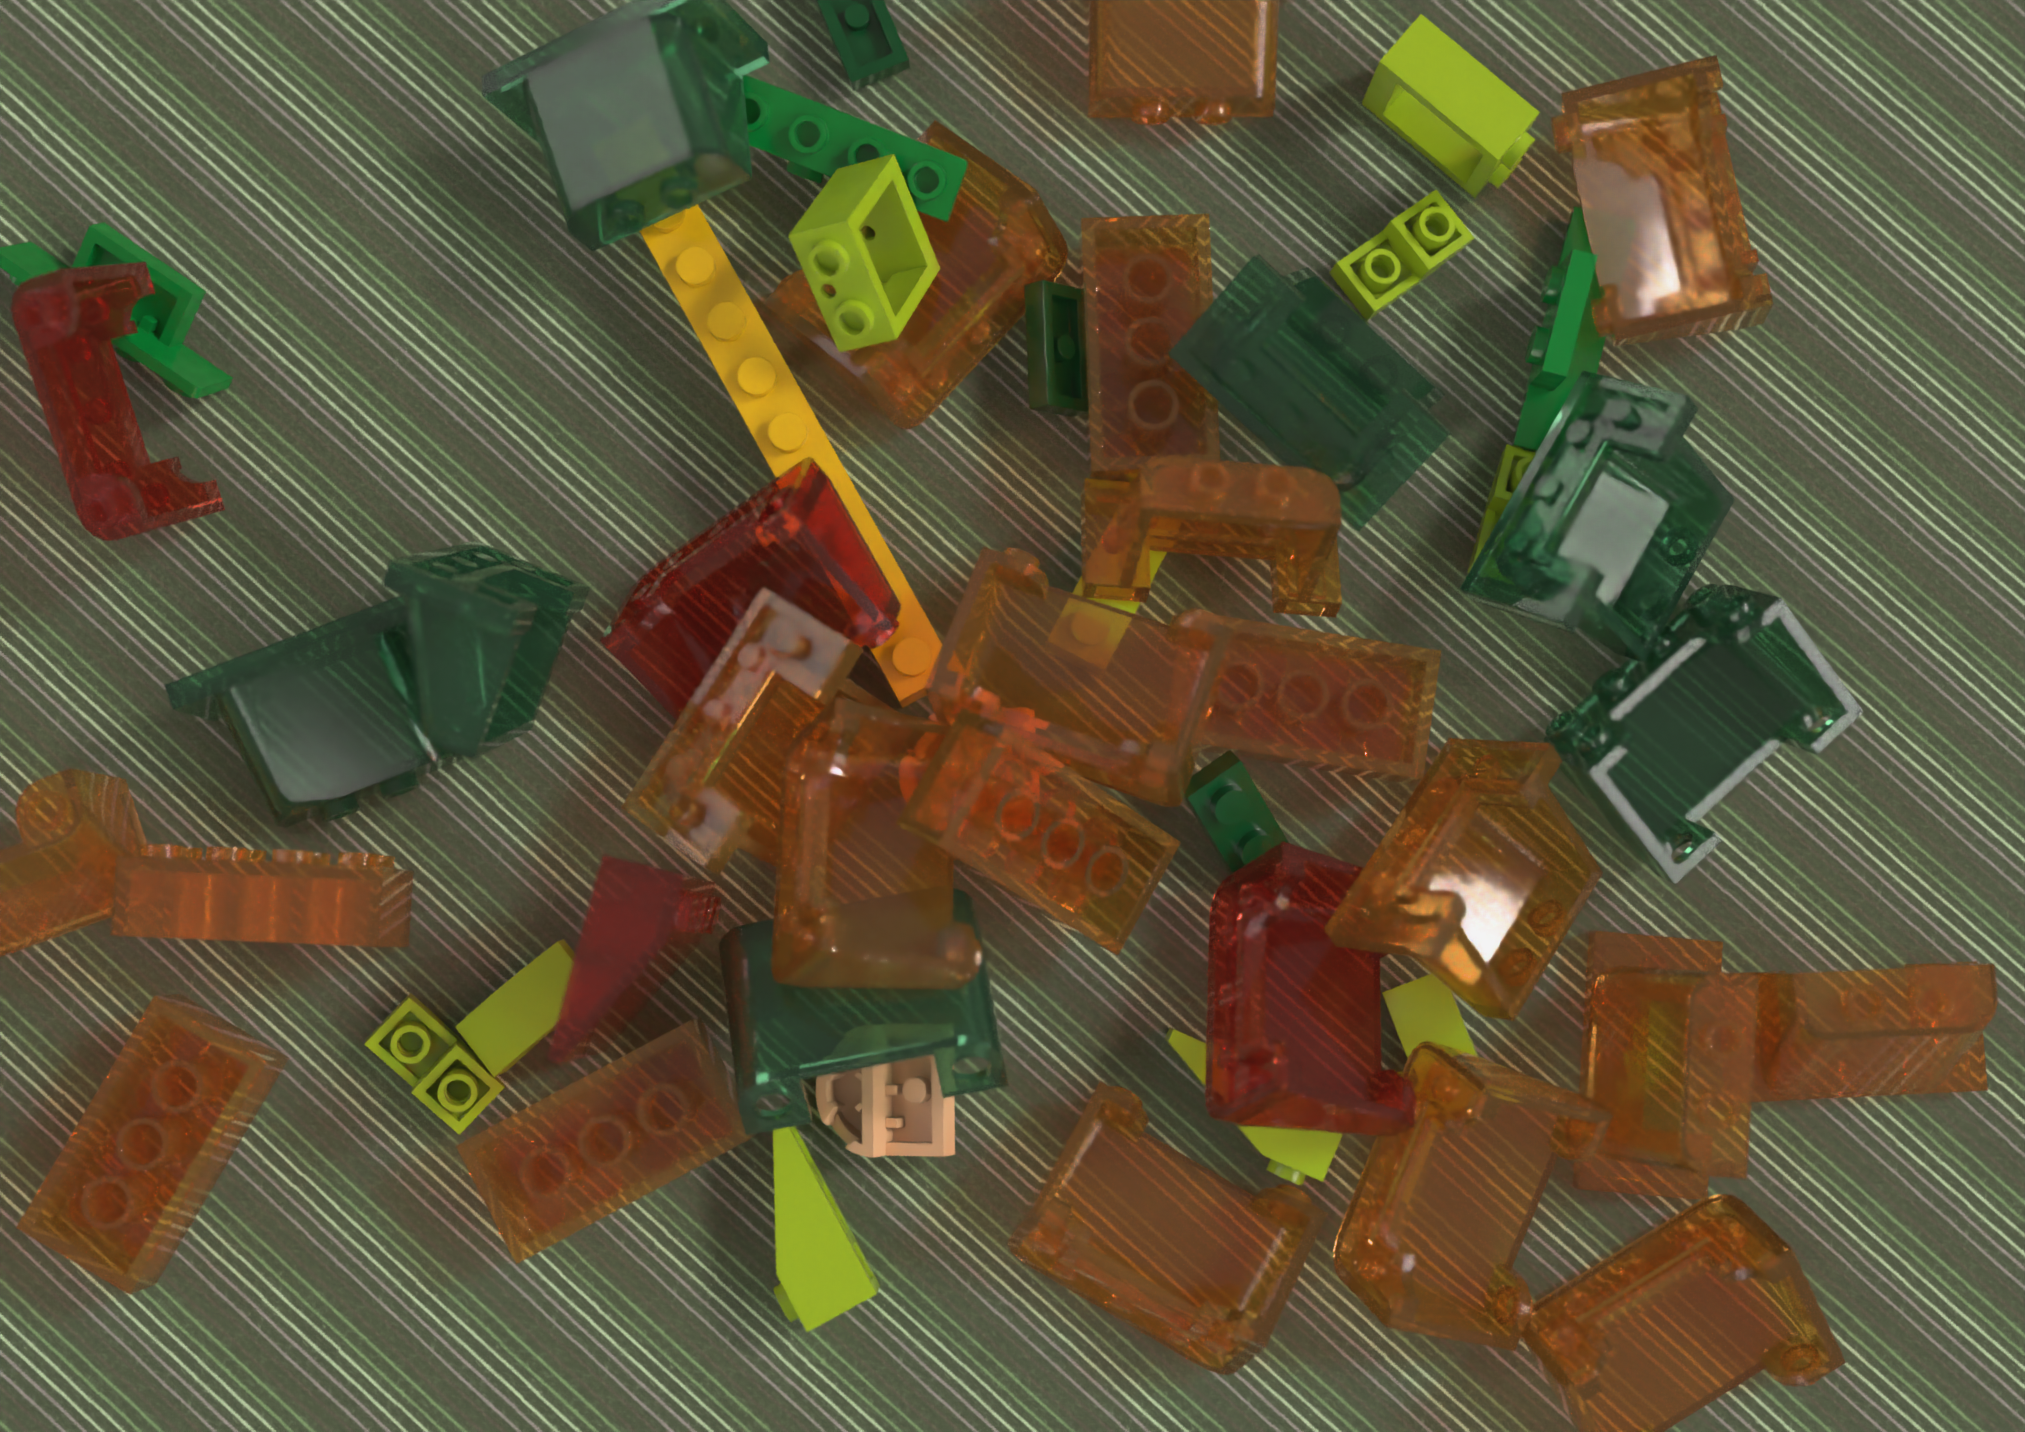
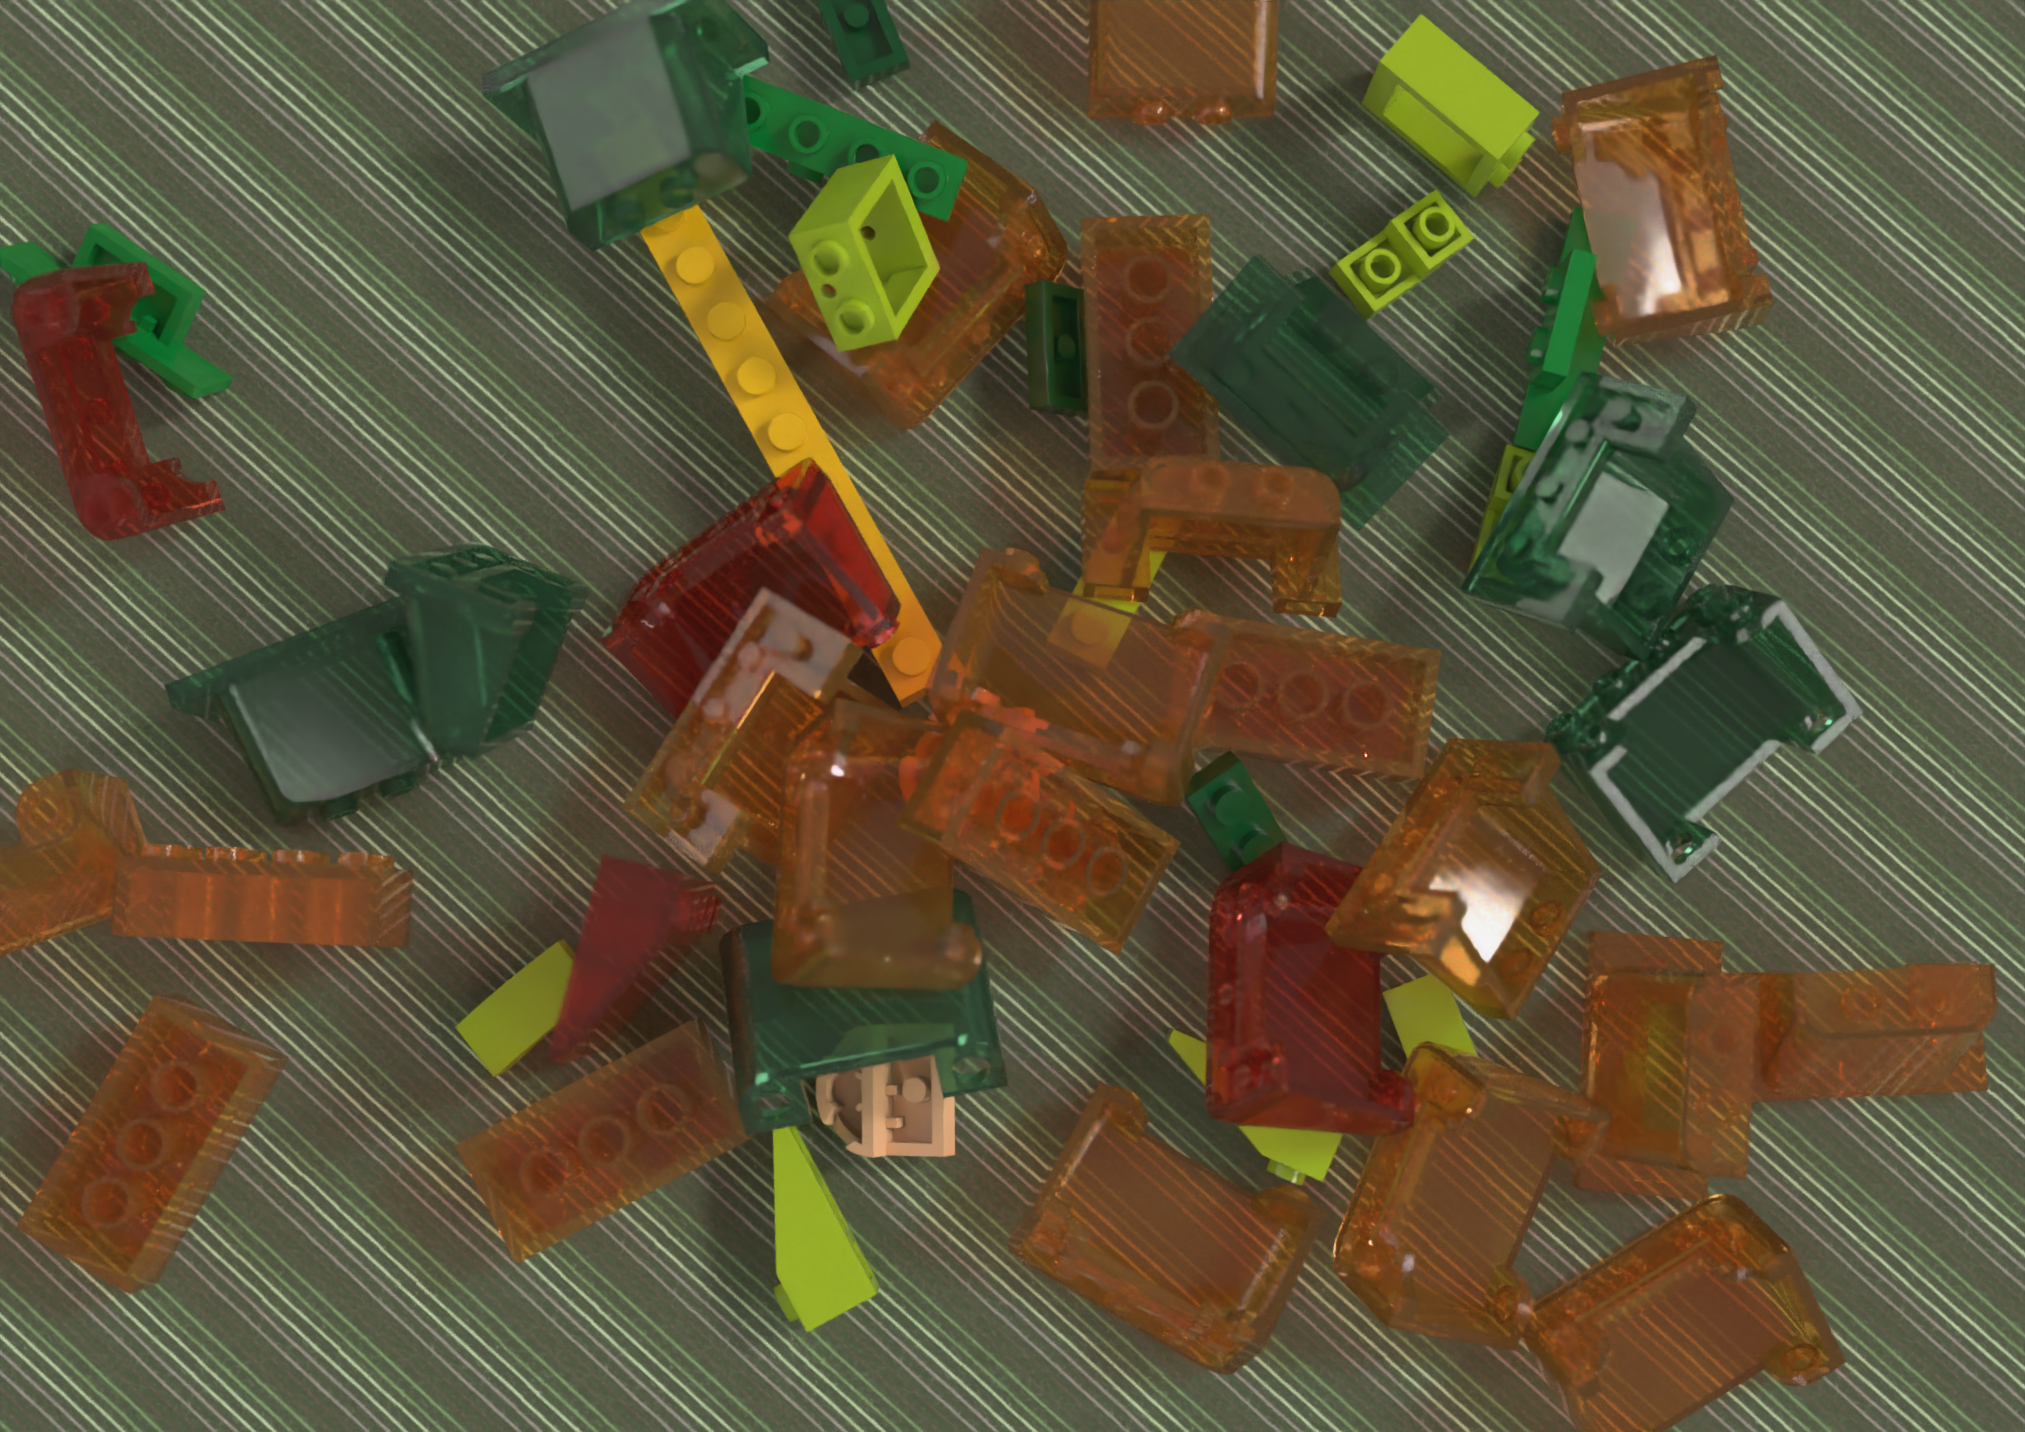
lime slope [364,993,505,1135] -> none

